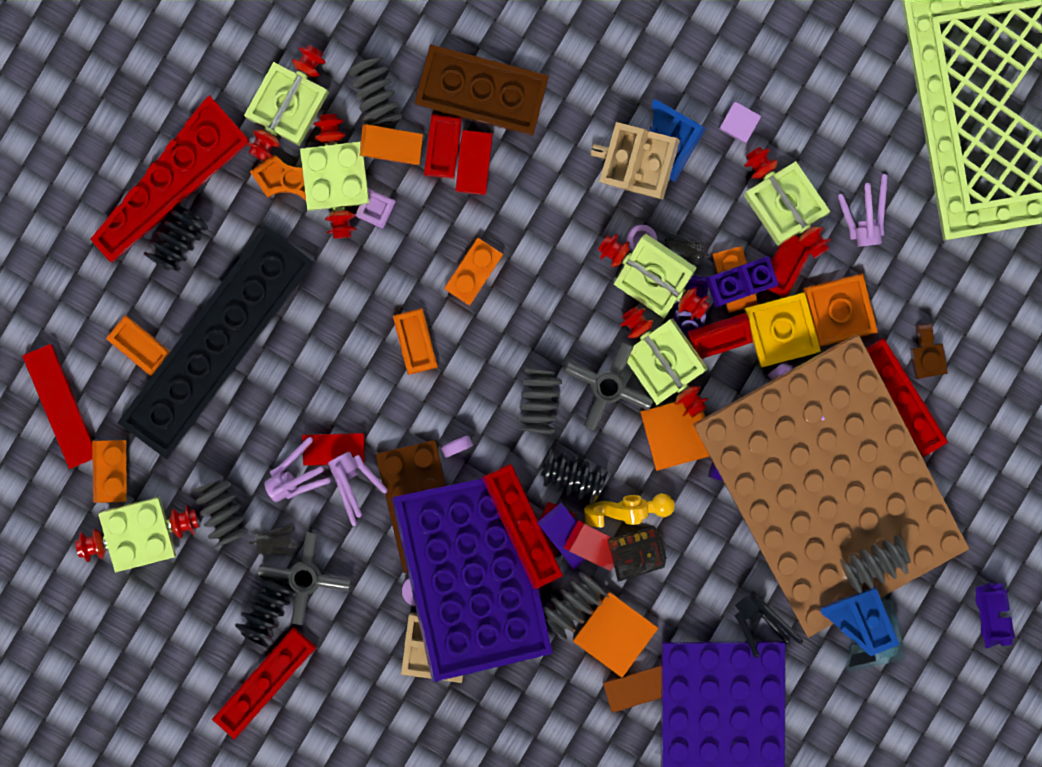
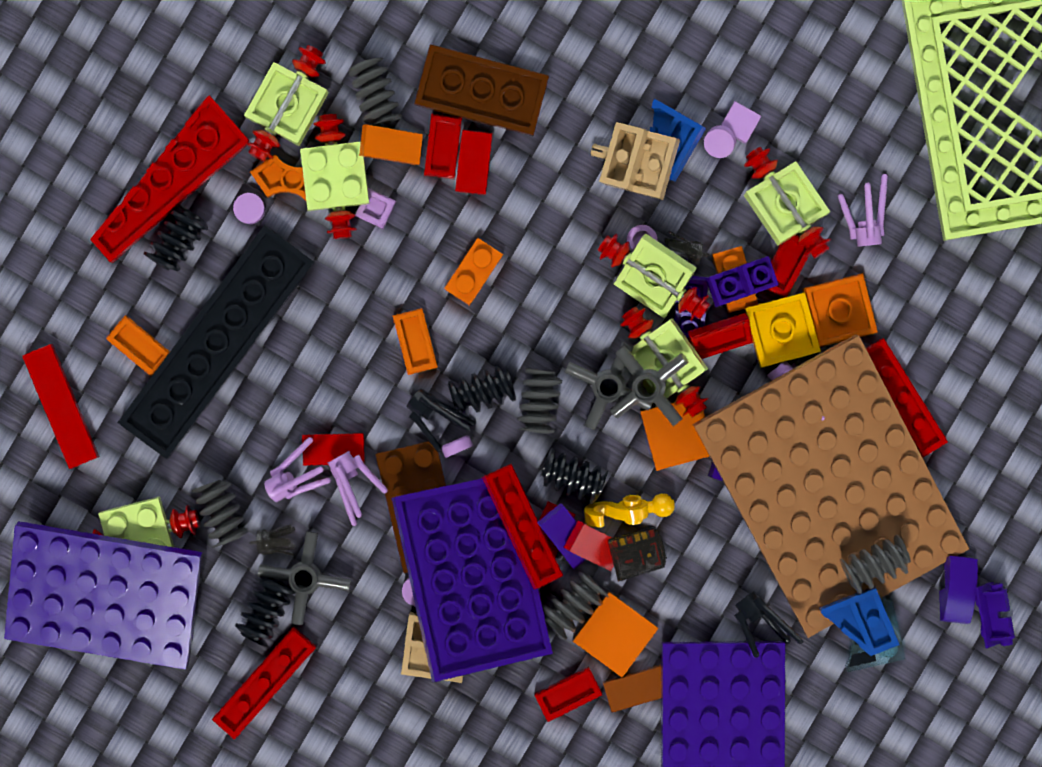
orange plate [92,440,127,503] -> none
reddish brown plate [910,324,948,379] -> none
none -> dark purple plate [4,521,203,670]
none -> lavender tile [233,193,265,224]
none -> black plant [406,388,476,452]
none -> black piece [448,366,516,416]
none -> red tile [534,666,603,722]
none -> dark grey bar [610,346,689,426]
none -> lavender tile [704,125,736,158]
none -> dark purple slope [939,555,978,624]

